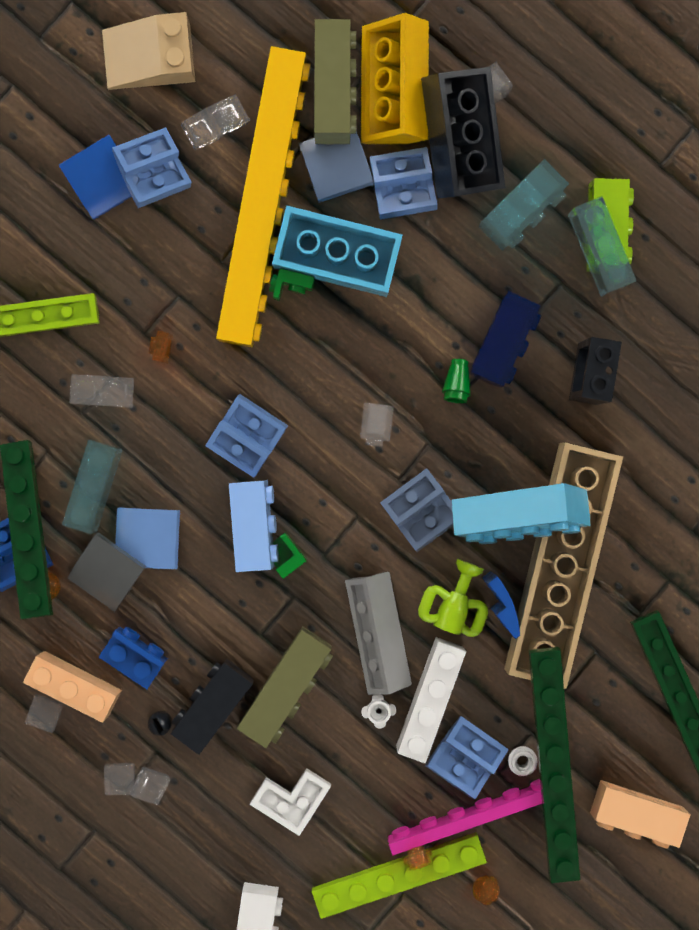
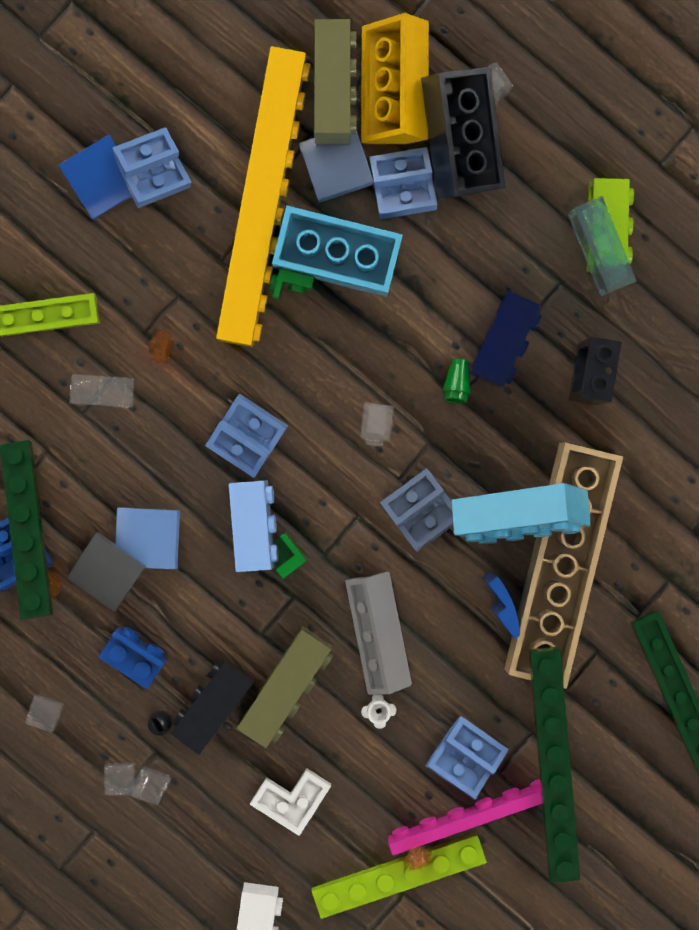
light nougat brick [23,651,122,723] -> none
clear light blue brick [62,440,123,534] -> none
tan slope [102,12,196,90] -> none
clear slope [181,94,250,150] -> none
white brick [396,637,466,764] -> none
lime piece [418,559,488,637] -> none
clear orange plate [473,875,500,906] -> none
clear light blue brick [478,159,569,251] -> none
white plate [508,746,538,776] -> none
light nougat brick [590,780,691,849] -> none

